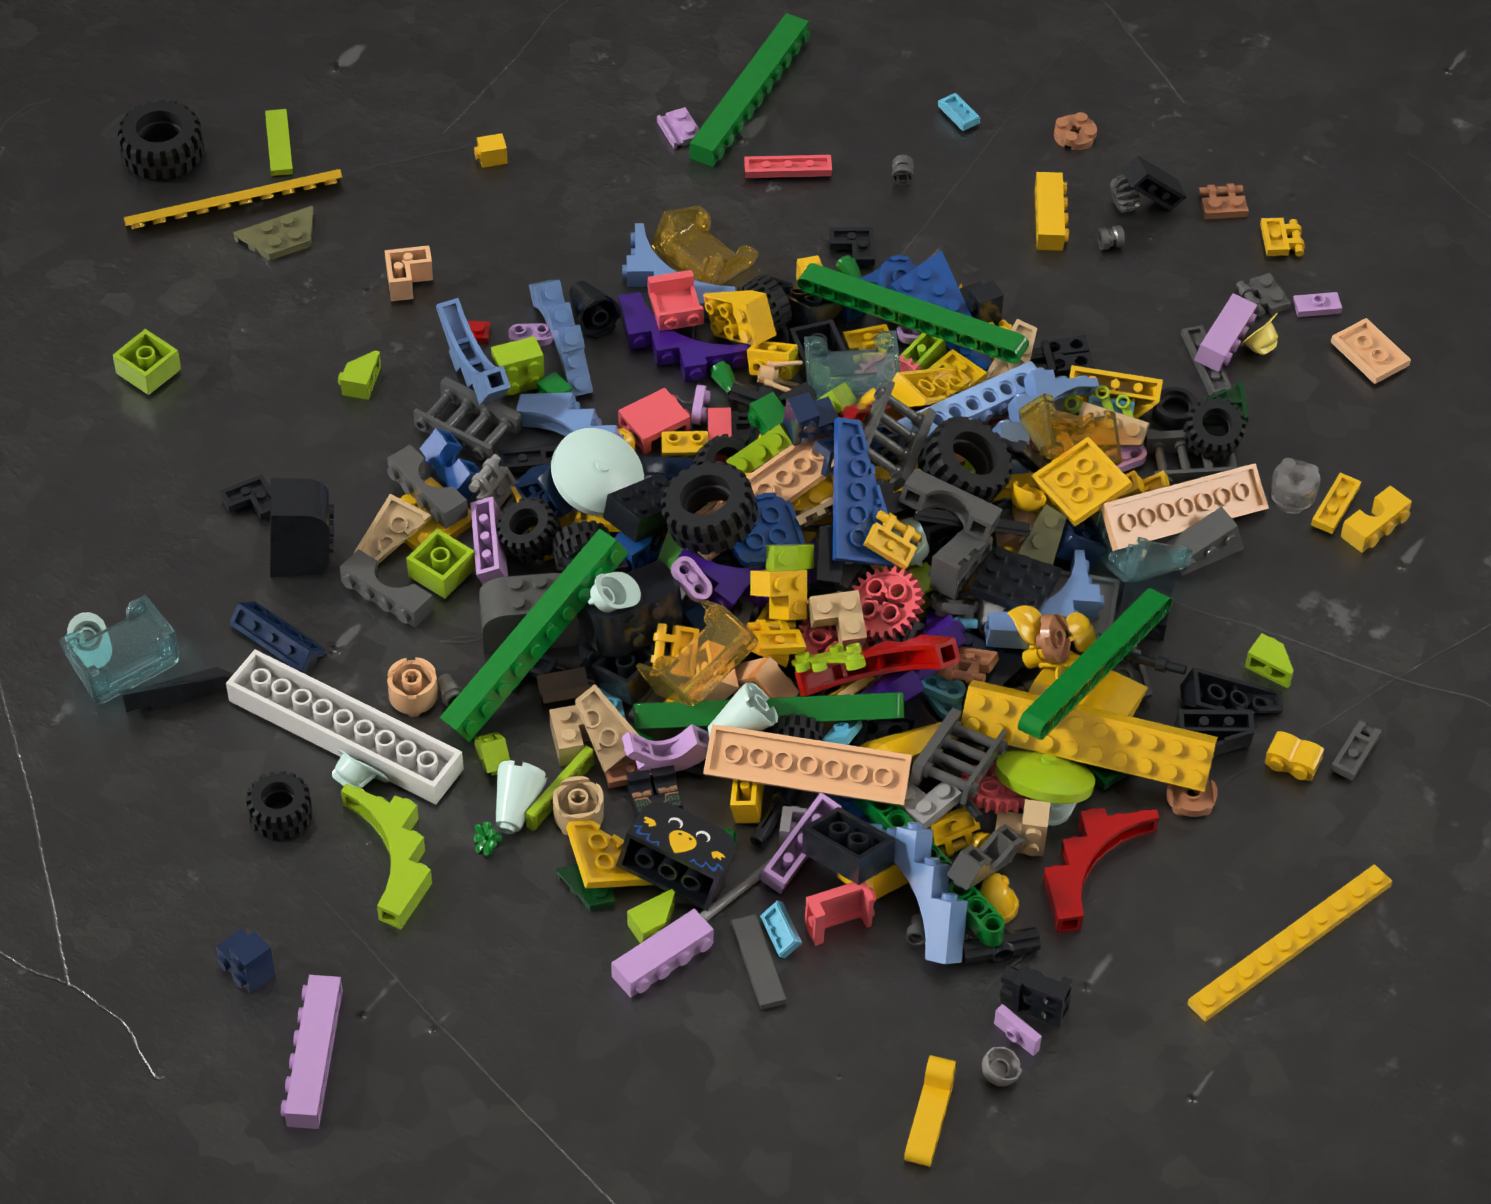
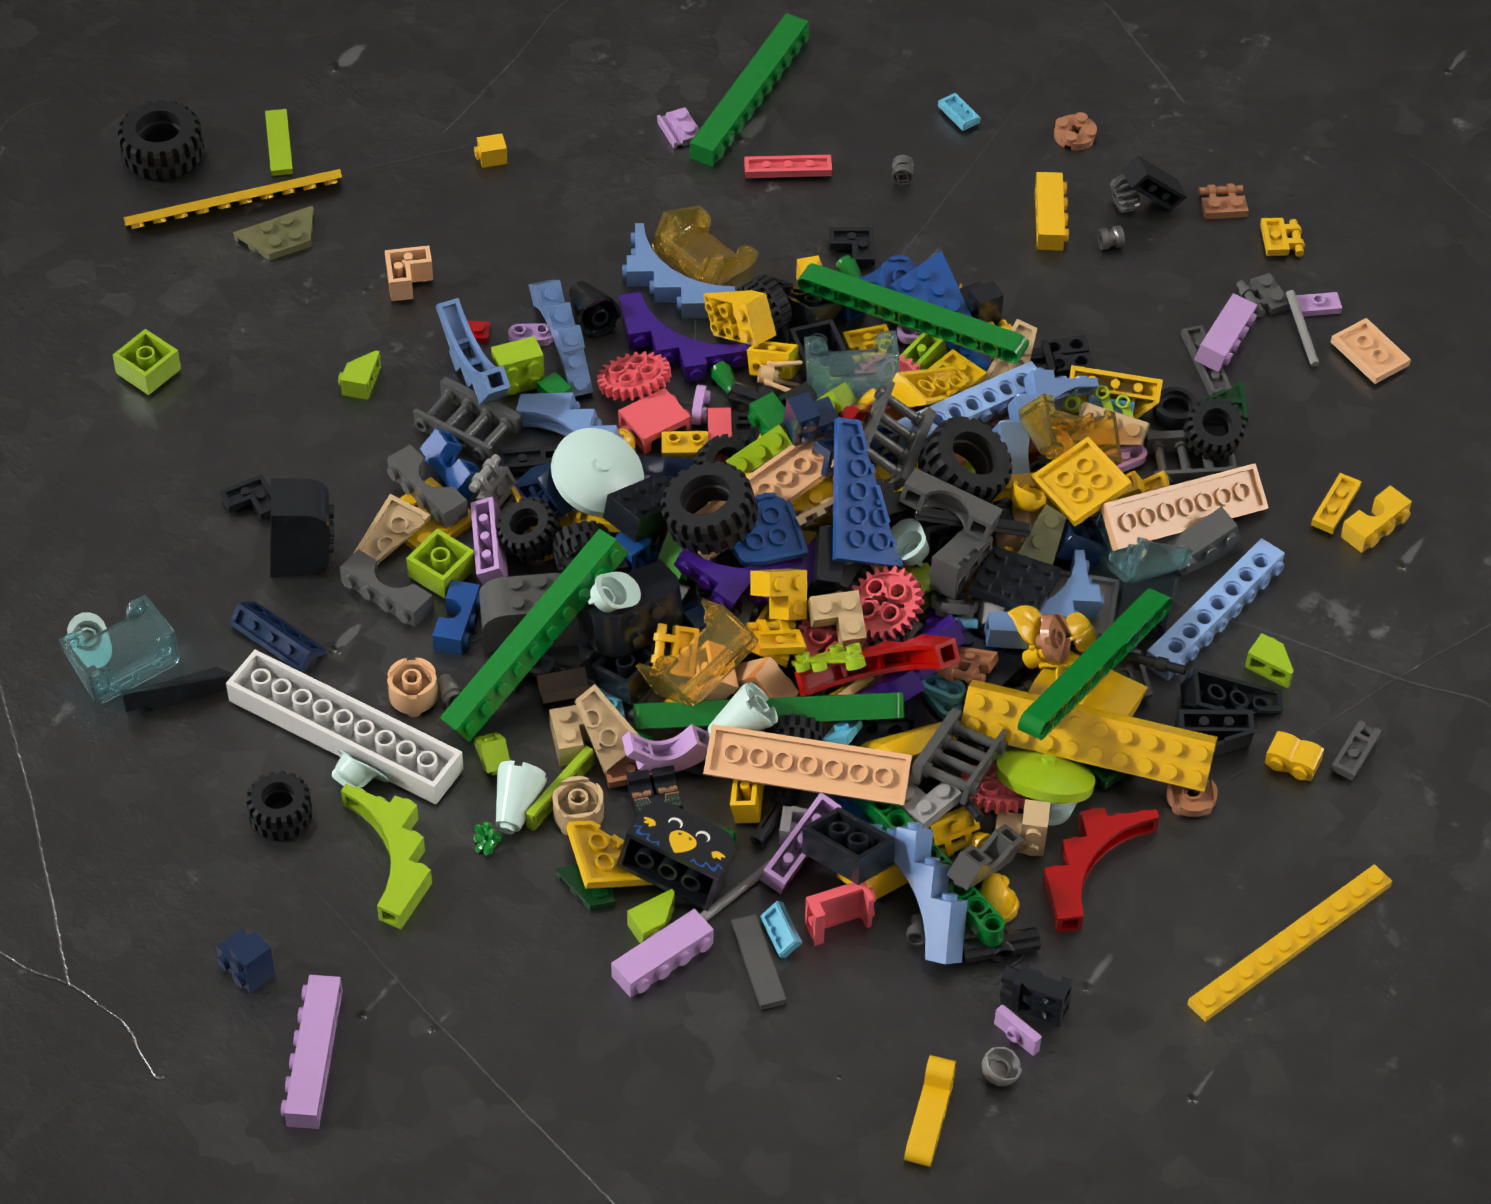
coral panel [648,270,704,331] -> none
lavender plate [671,556,712,602] -> none
lime slope [766,544,814,571] -> none
yellow plate [863,510,922,569] -> none
black plate [1000,437,1048,472] -> none
light yellow piece [1240,313,1278,355] -> none
clear brick [1269,458,1320,514] -> none
none -> blue arch [432,580,480,656]
none -> coral gear [597,351,672,401]
none -> light blue brick [1145,538,1285,681]
none -> light grey bar [1286,290,1319,367]

